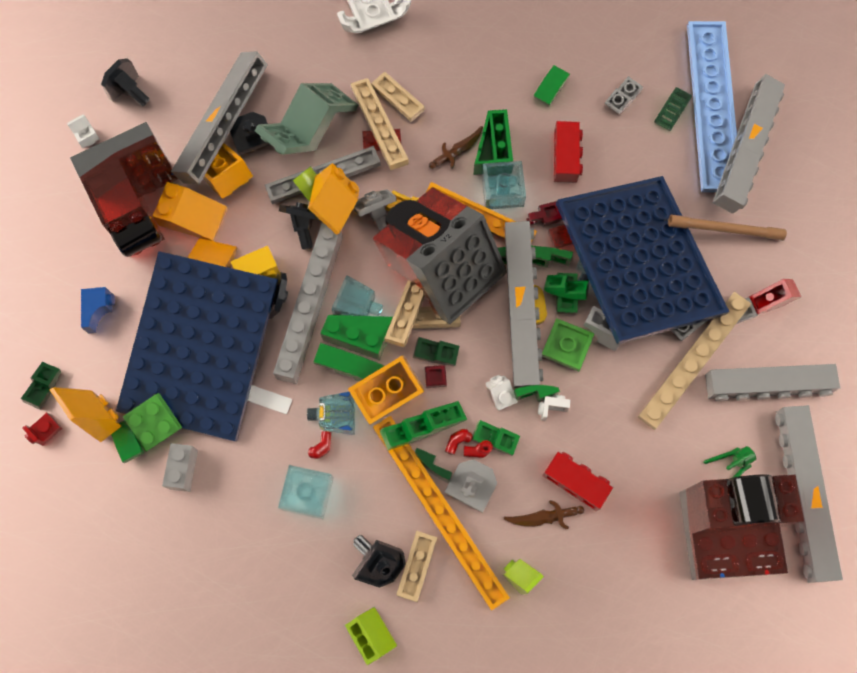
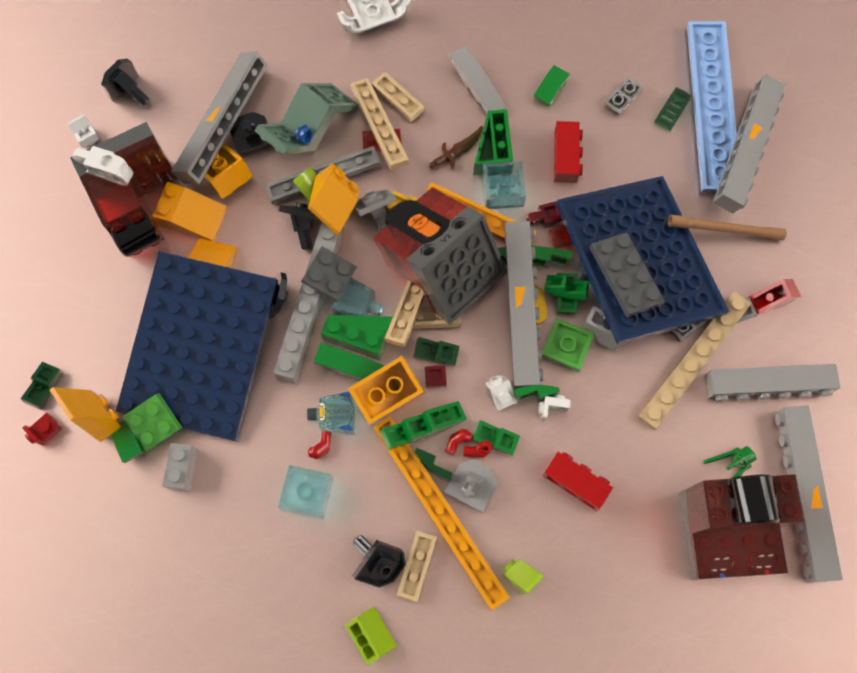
blue arch [81,287,115,334] -> none
yellow brick [230,245,280,278] -> none
white sticker [248,385,292,414] -> none
reddish brown piece [504,500,584,529] -> none
none -> white piece [72,146,134,186]
none -> blue plate [295,125,313,144]
none -> dark grey plate [301,246,357,302]
none -> light grey slope [449,46,506,115]
none -> dark grey plate [589,232,665,317]

